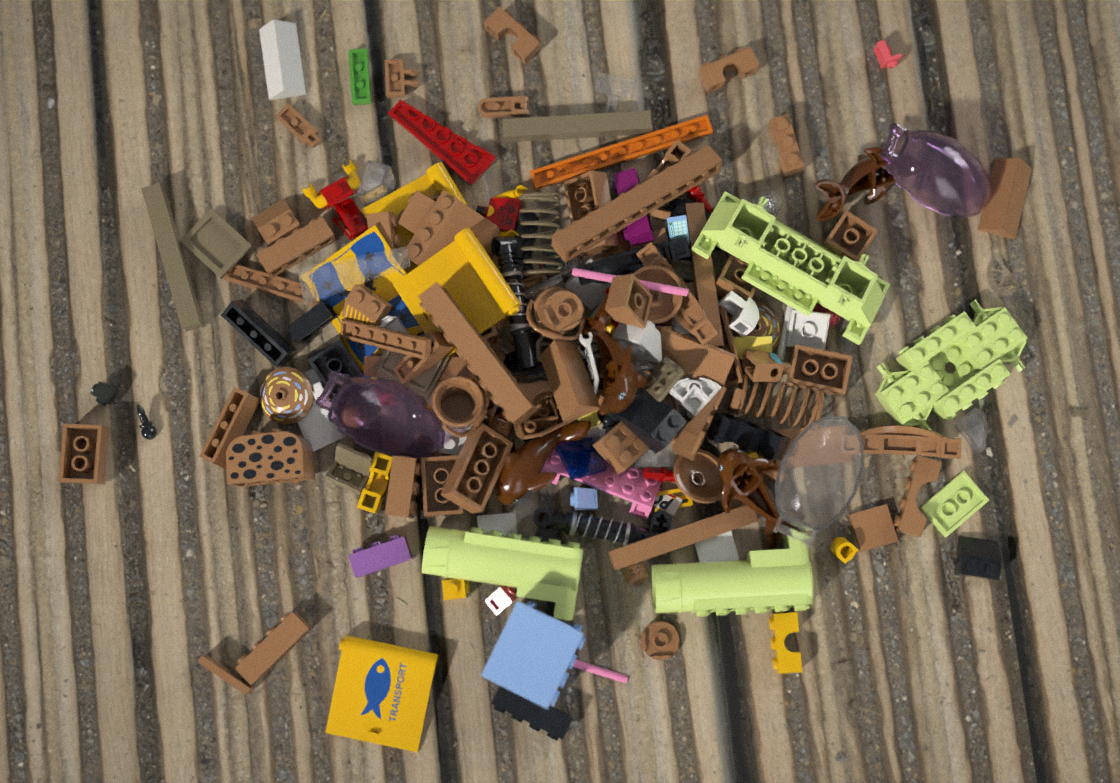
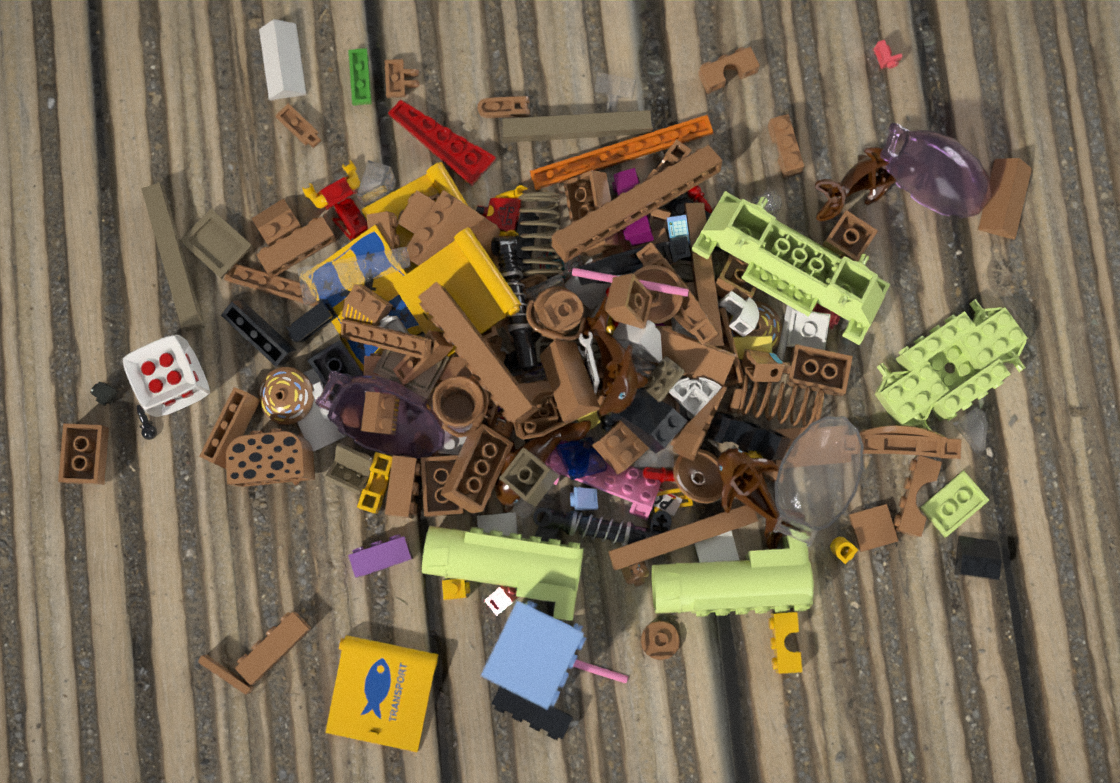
medium nougat arch [484,6,540,65] -> none
none -> white piece [123,335,210,417]
none -> medium nougat slope [361,392,400,435]
none -> dark tan slope [499,447,560,507]

